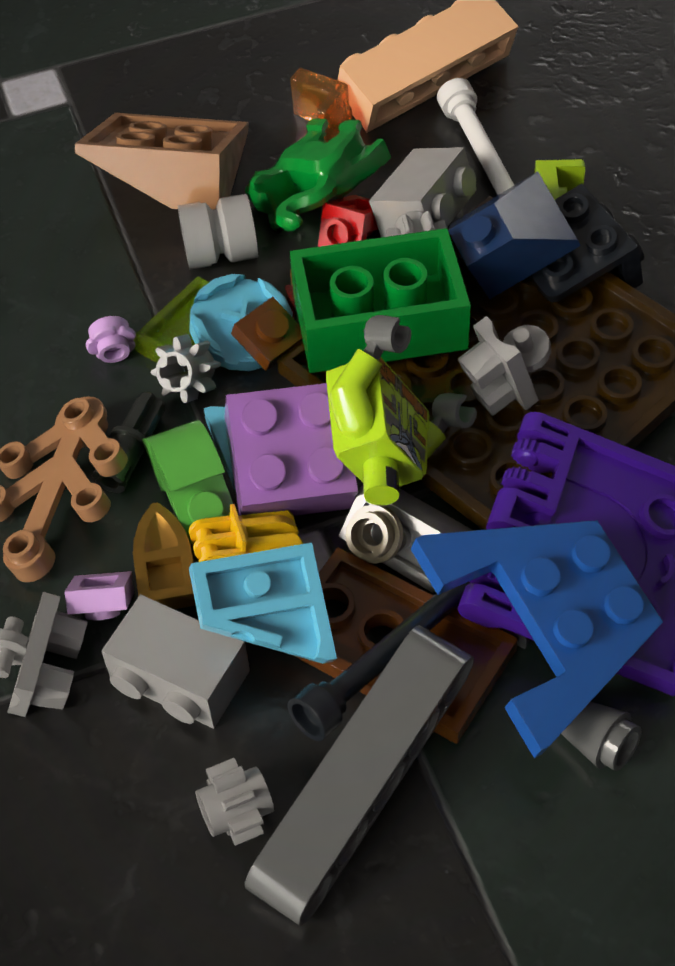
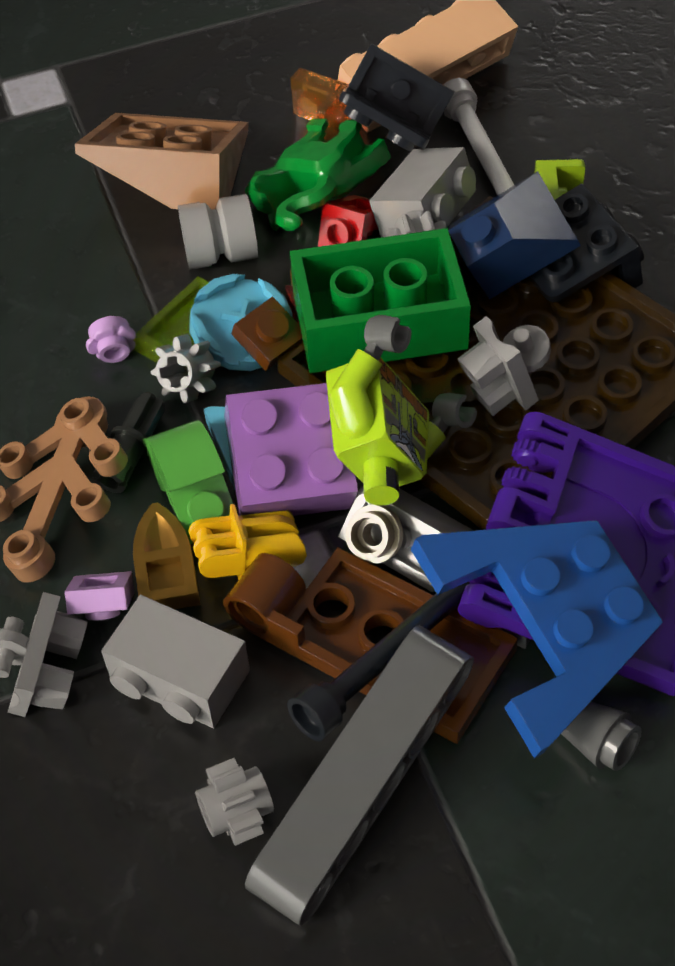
medium azure wing [189,542,337,664] -> none
none -> black bracket [338,43,455,152]

